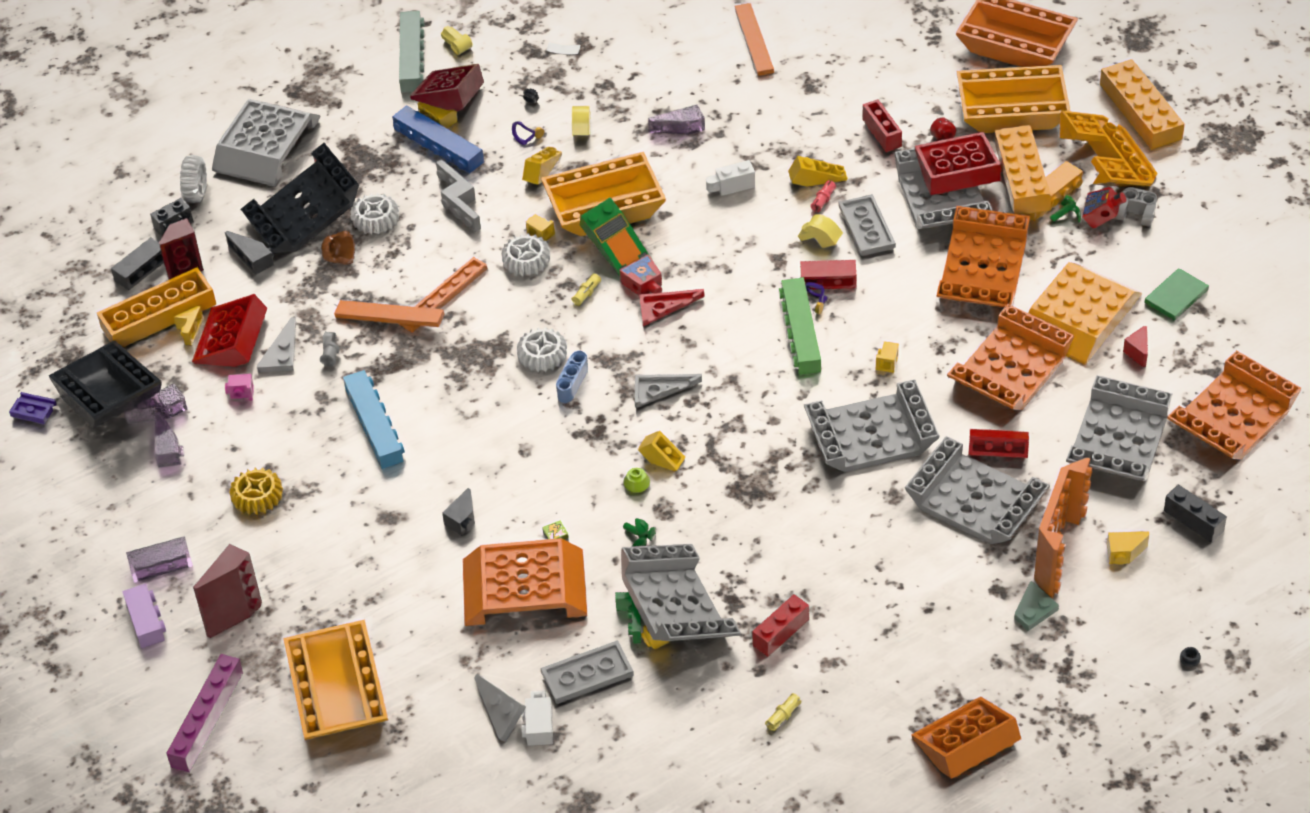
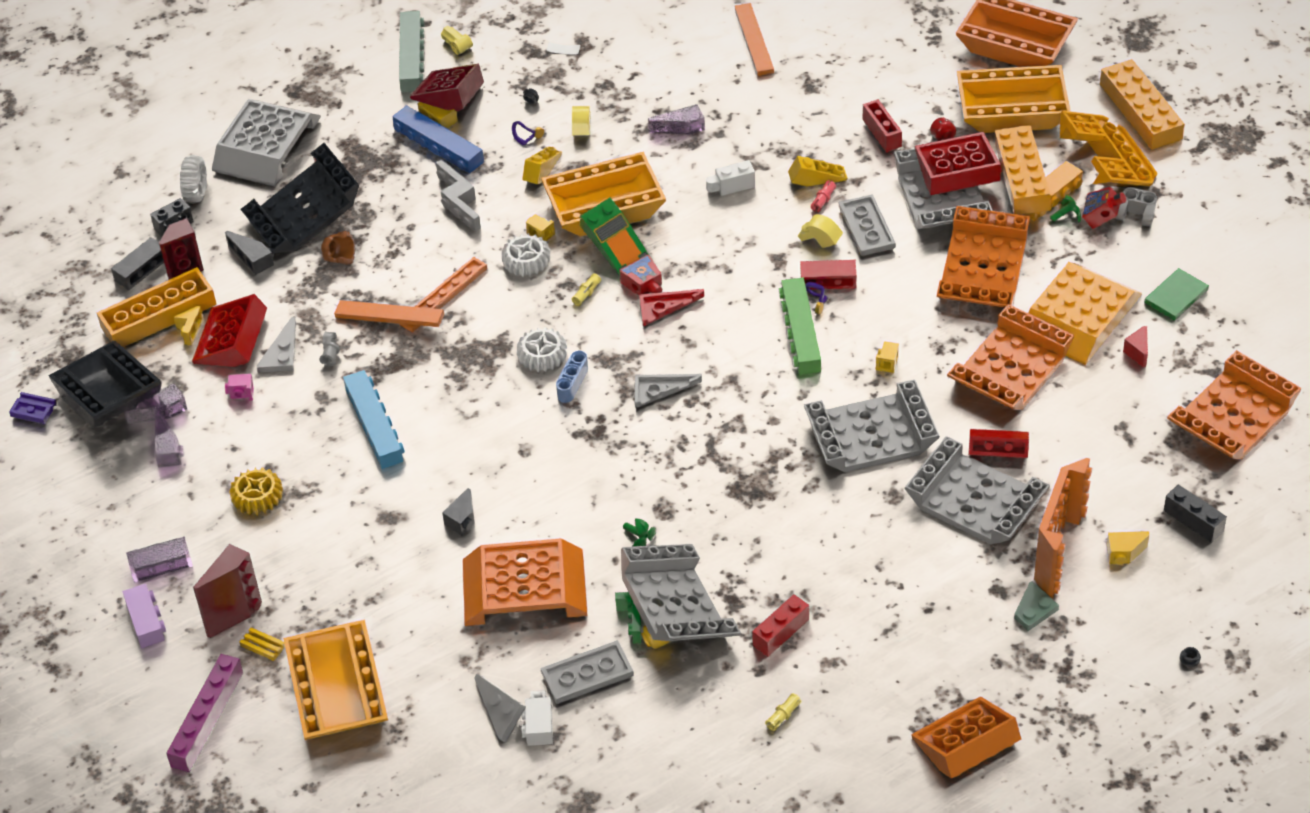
white gear [350,193,399,235] -> none
tile [542,520,569,540] -> none
lime cone [623,467,650,493] -> none
yellow slope [637,430,685,471] -> none
light grey slope [1066,375,1173,481] -> none
none -> yellow tile [239,627,285,661]

